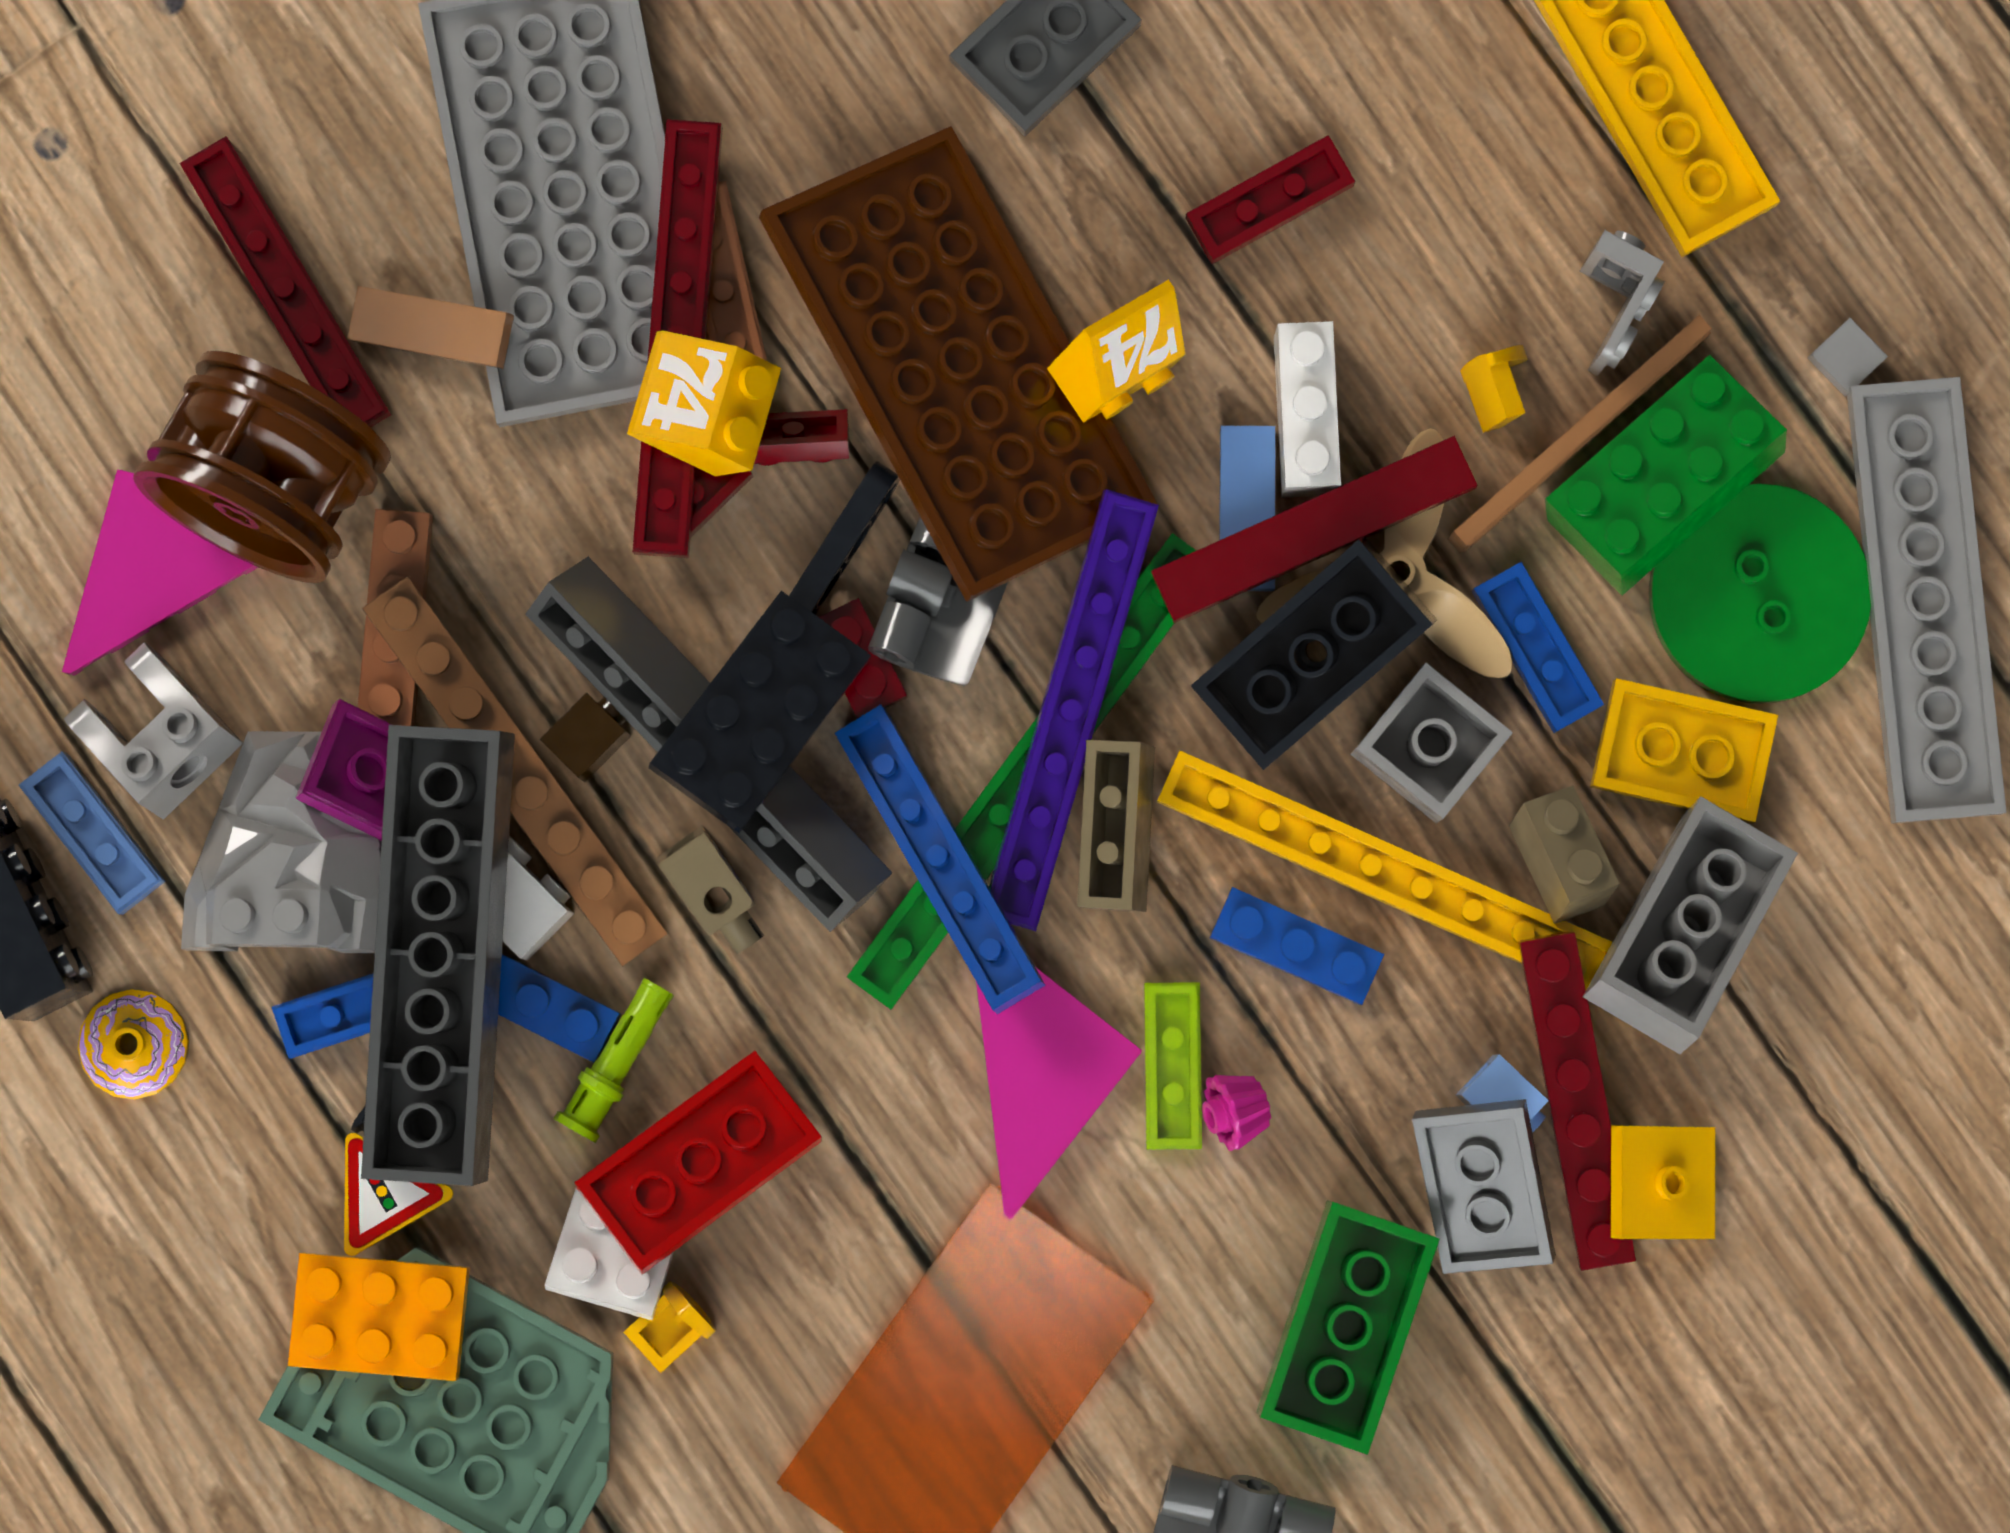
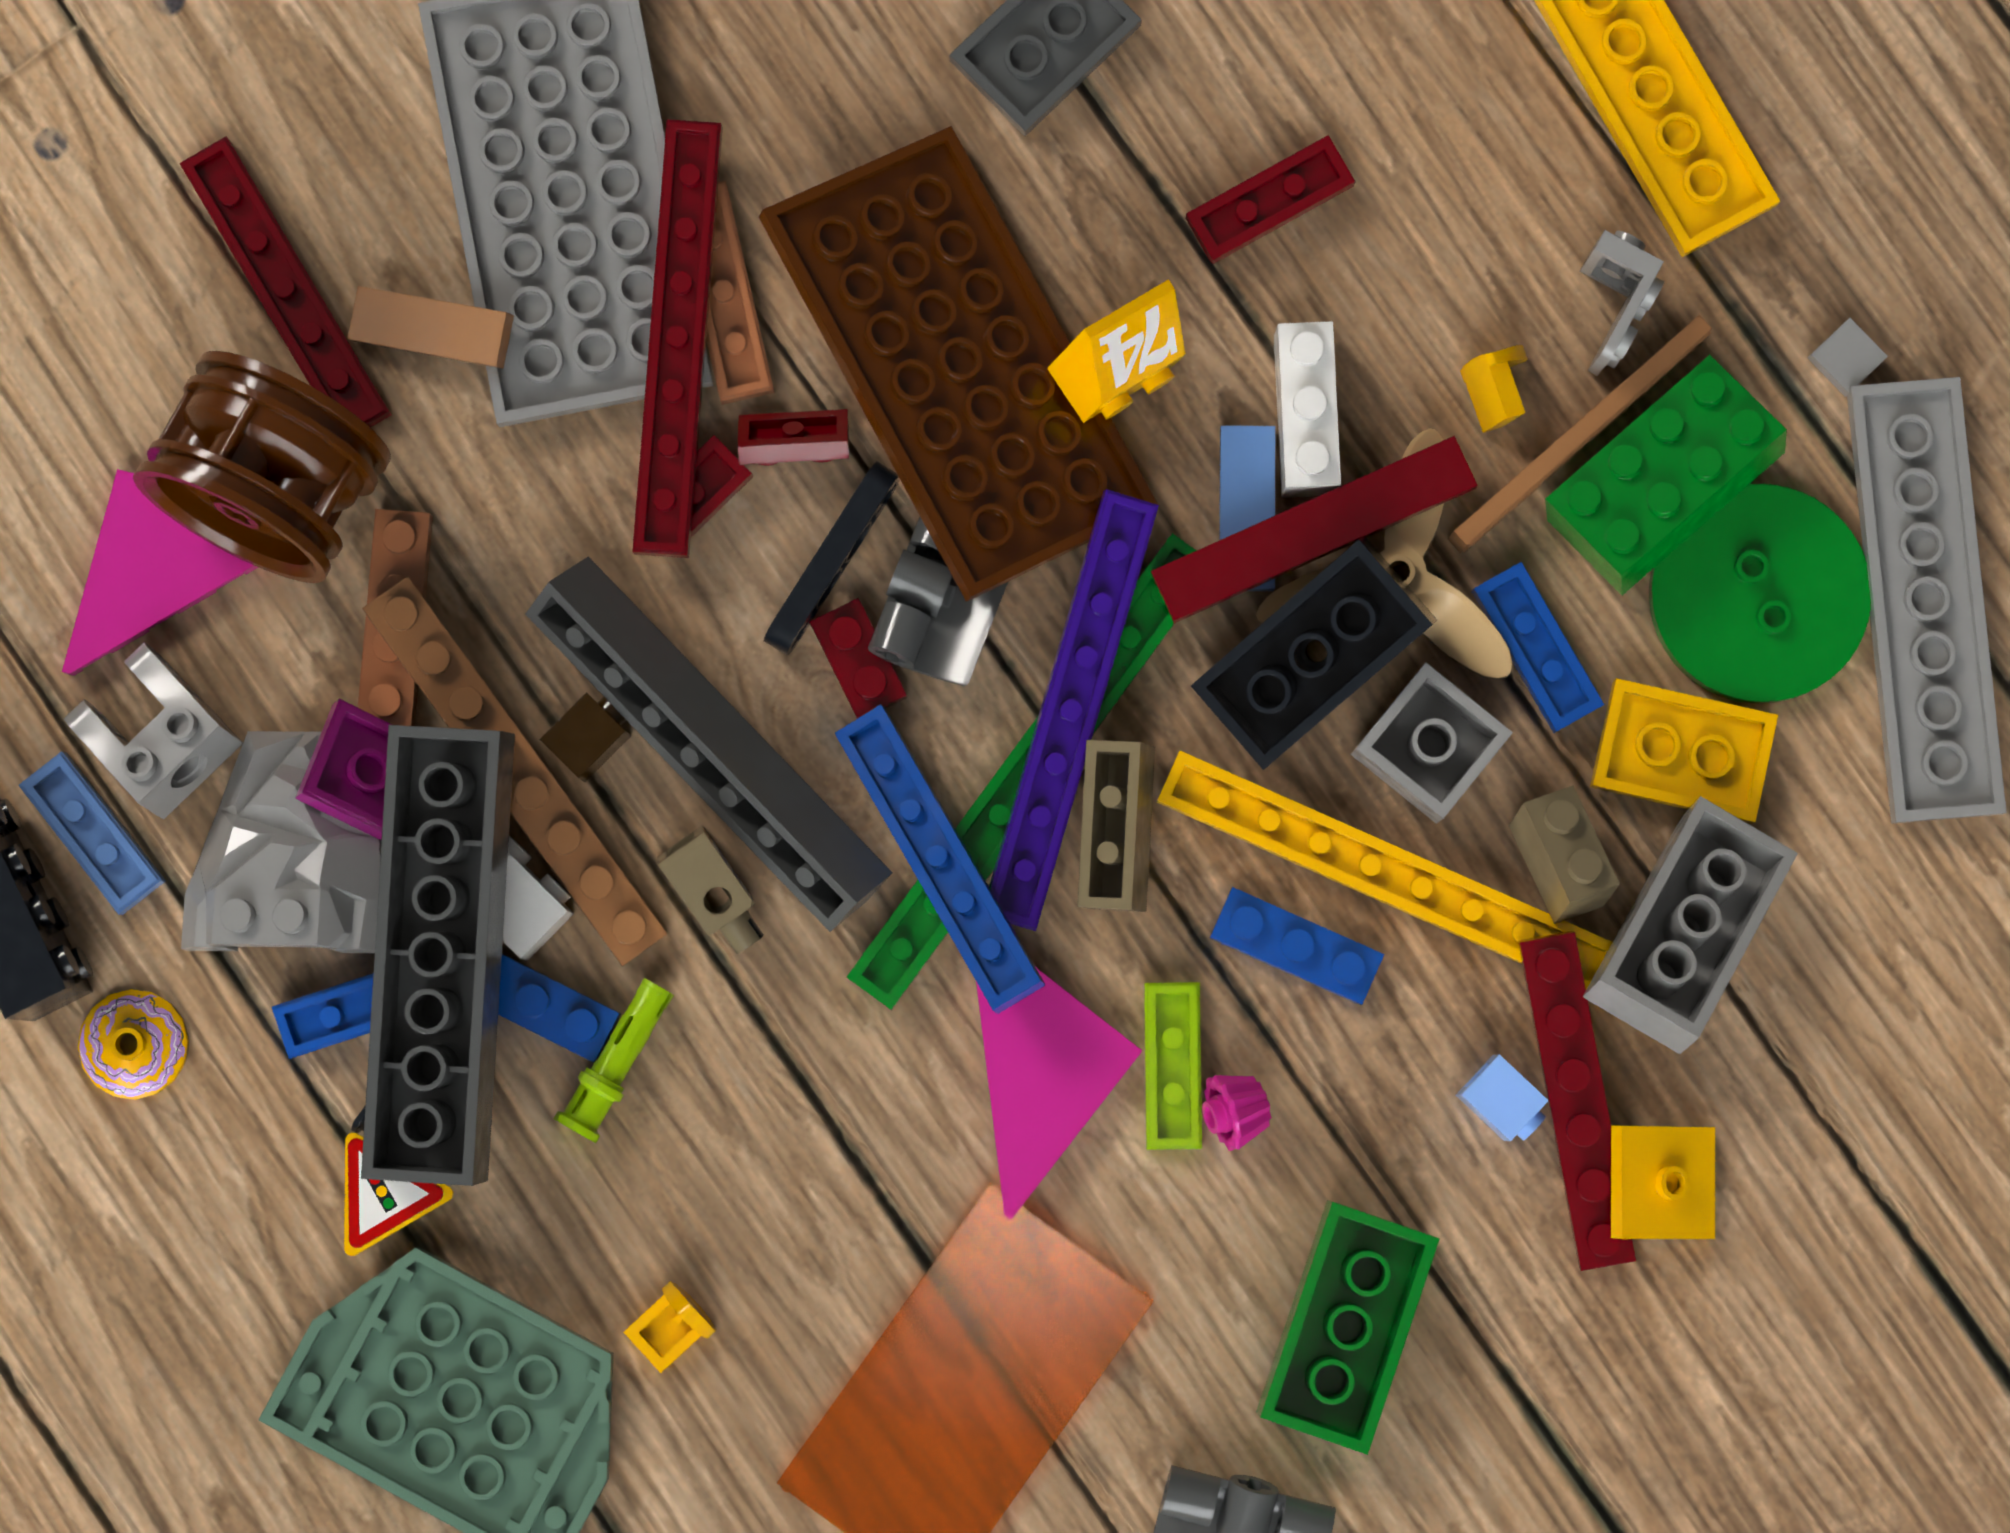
light orange plate [288,1252,470,1381] -> none
white plate [544,1188,674,1321] -> none
red plate [574,1050,822,1275] -> none
yellow slope [627,330,781,476] -> none
black plate [648,591,871,834] -> none
plate [1412,1099,1556,1274] -> none

